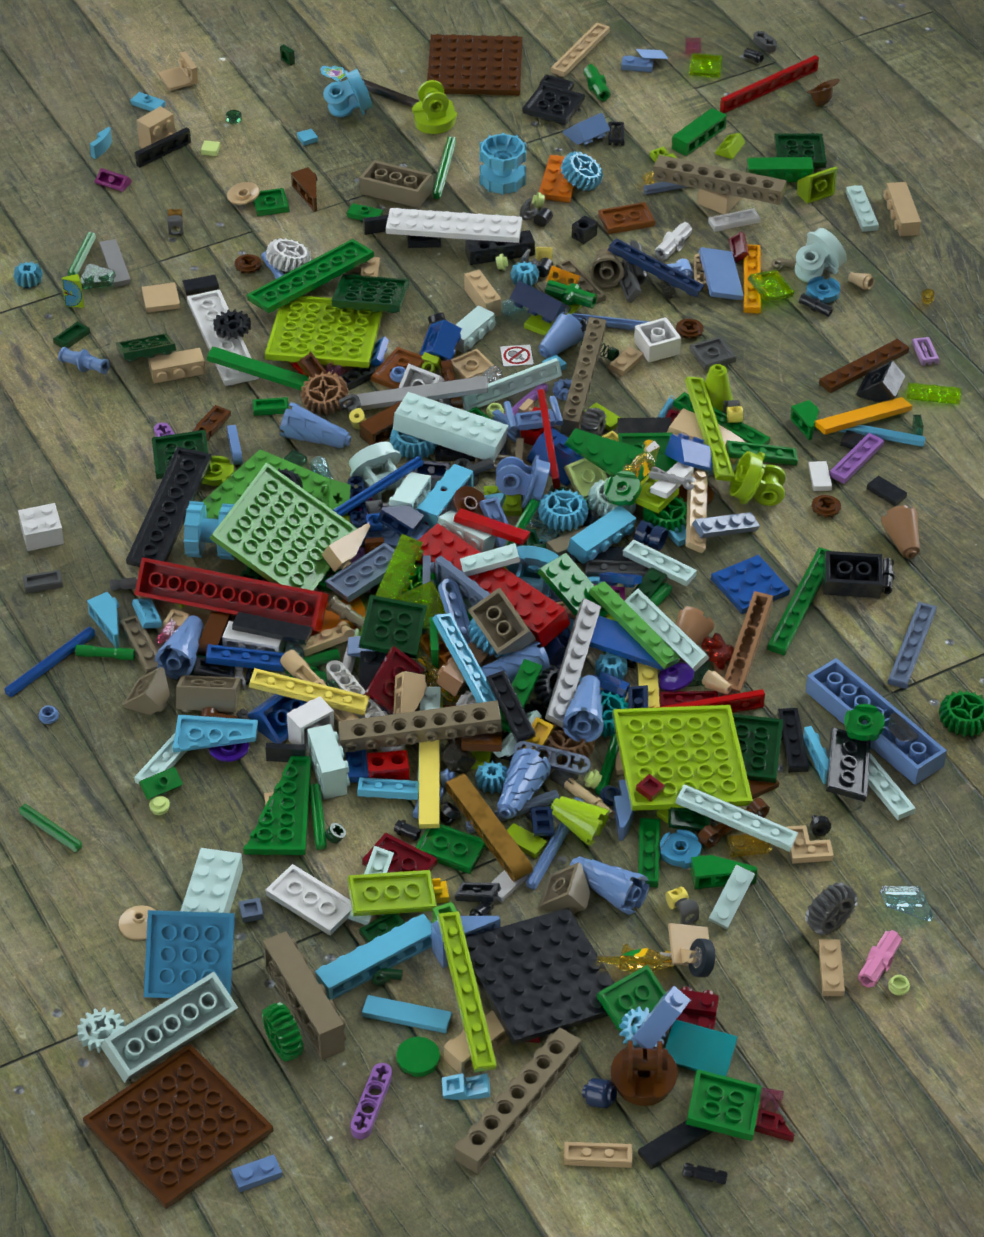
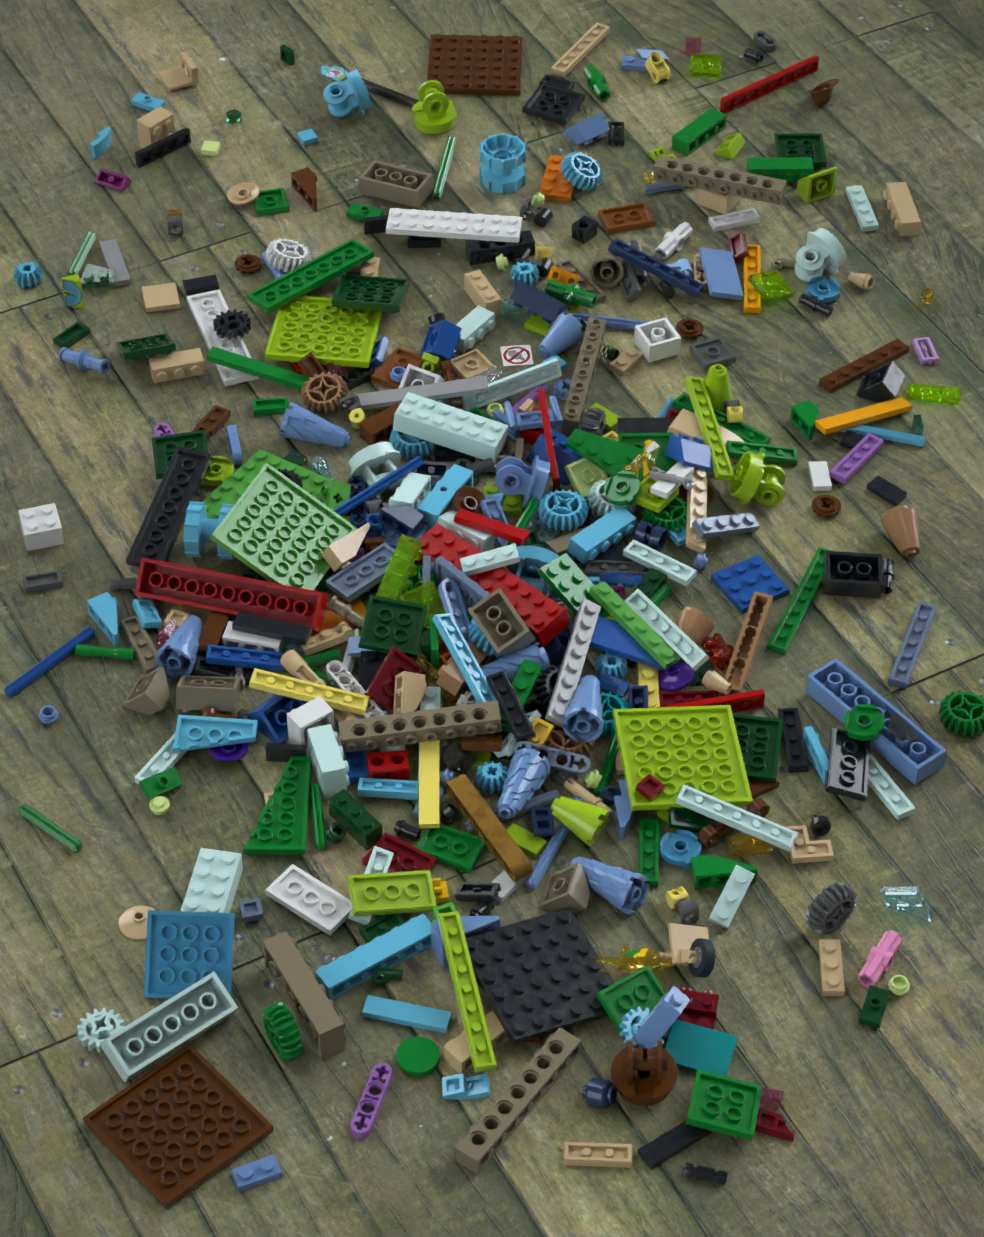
none -> dark green brick [328,789,383,851]
none -> dark green tile [422,631,430,672]
none -> light yellow piece [645,52,671,83]
none -> medium blue plate [693,553,708,571]
none -> dark green plate [858,985,891,1029]

